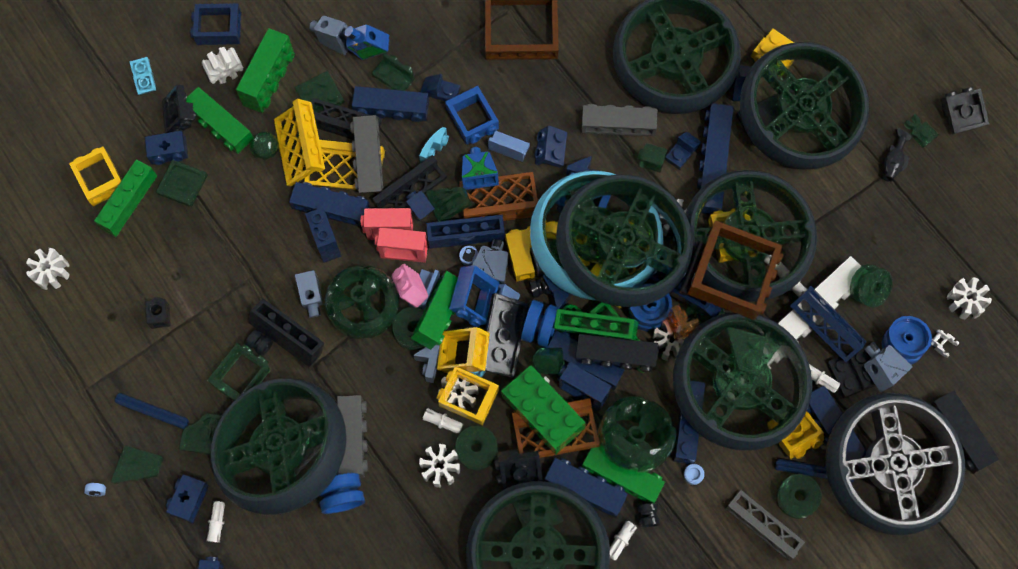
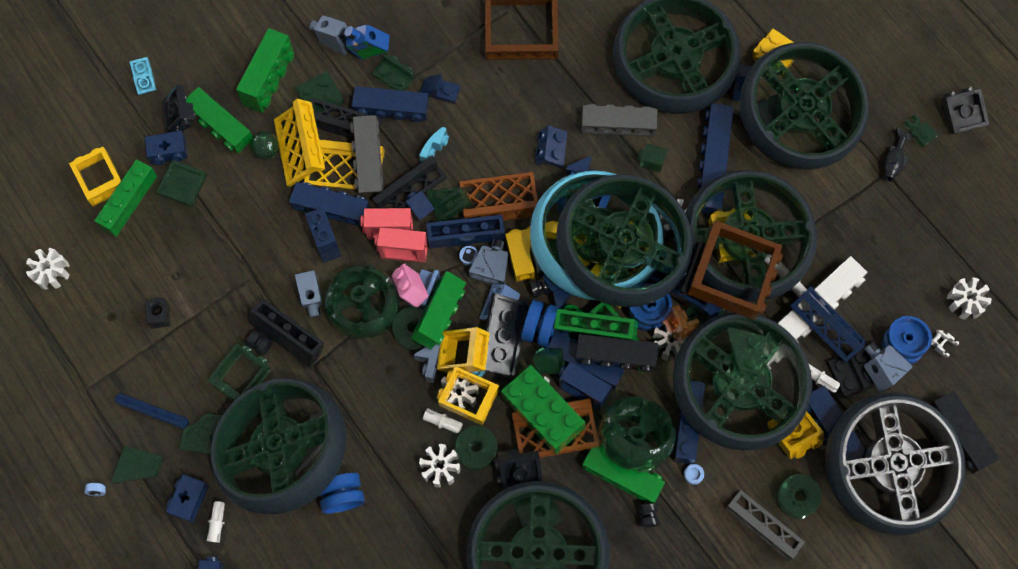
dark blue window [191,3,241,45] -> none
white gear [202,47,243,84] -> none
dark grey brick [337,395,368,478] -> none
blue window [445,86,499,145] -> none
blue window [449,265,500,327] -> none
blue torso [462,147,499,190] -> none
medium blue panel [488,131,530,162] -> none
dark blue brick [544,458,628,518] -> none
white axle [610,521,637,560] -> none
dark blue slope [665,132,702,170] -> none
dark blue axle [775,459,855,483] -> none
clear green wheel [850,264,893,307] -> none

